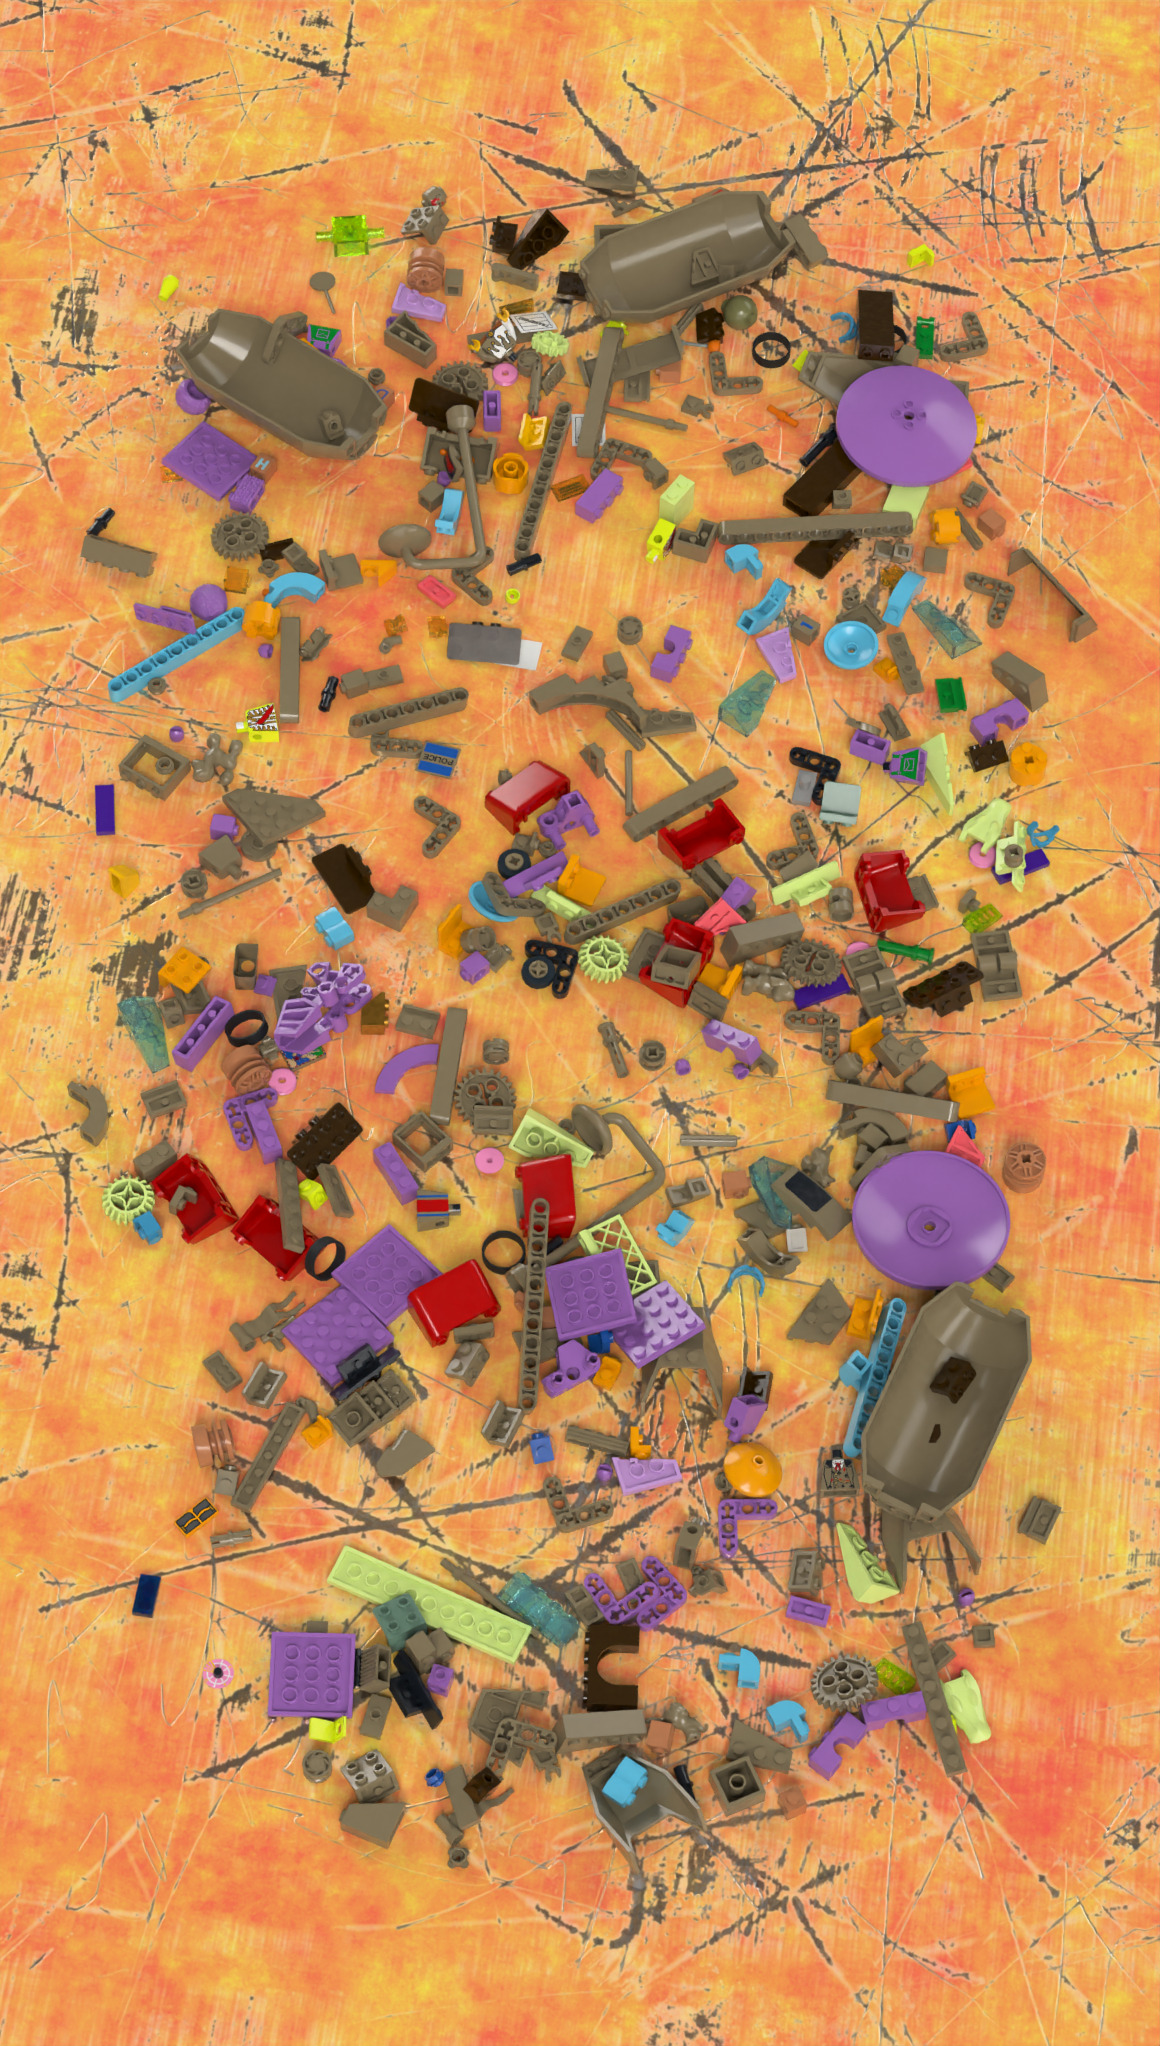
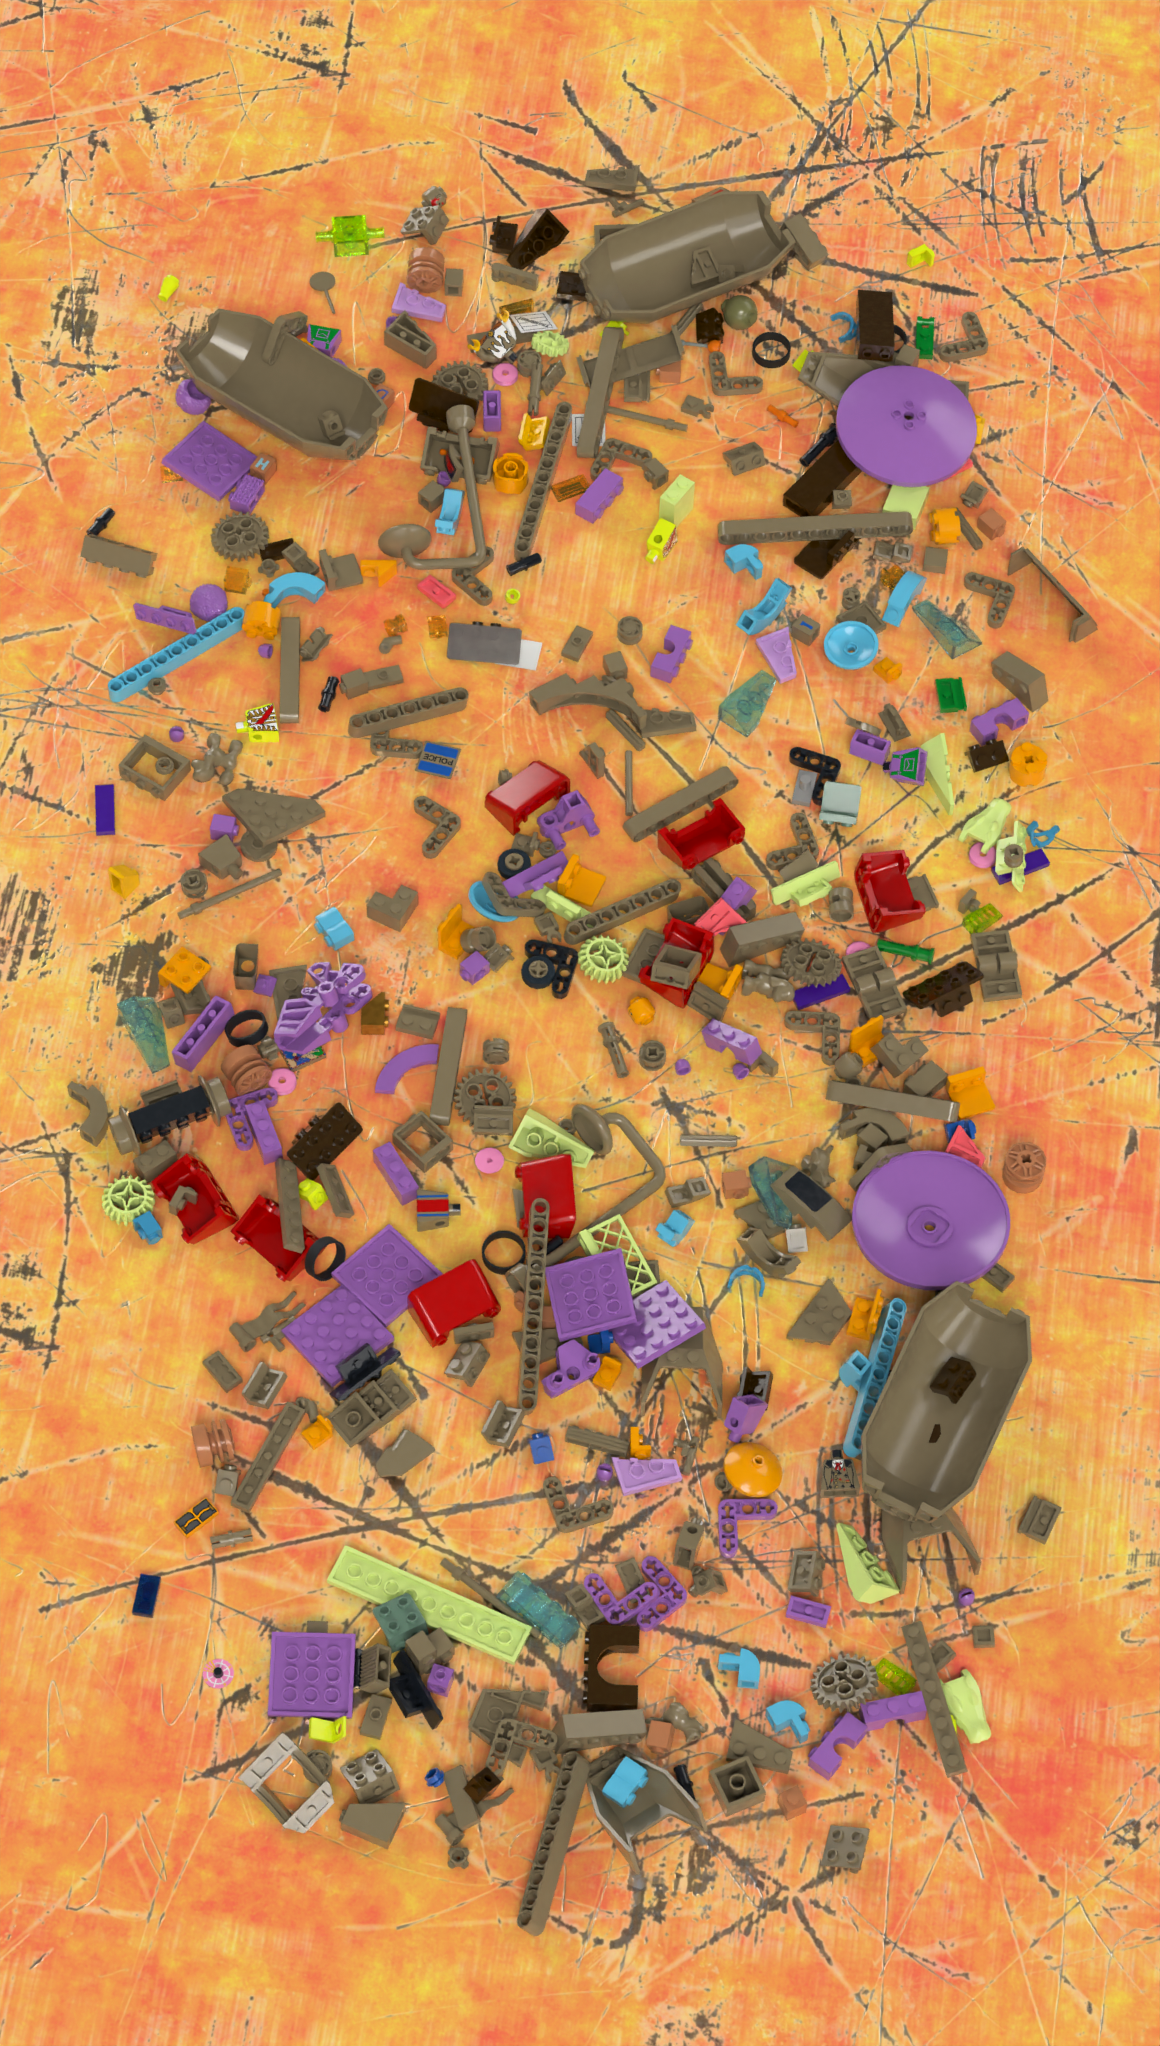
dark brown bracket [312,844,376,914] -> none
dark tan brick [672,519,718,563] -> none
dark tan bracket [886,632,924,695] -> none
none -> brick [108,1075,232,1156]
none -> wedge [238,1732,334,1833]
none -> dark tan beam [517,1751,590,1936]
none -> light orange head [627,996,656,1026]
none -> dark tan hose [673,1436,700,1476]
none -> dark tan hinge [821,1825,870,1874]

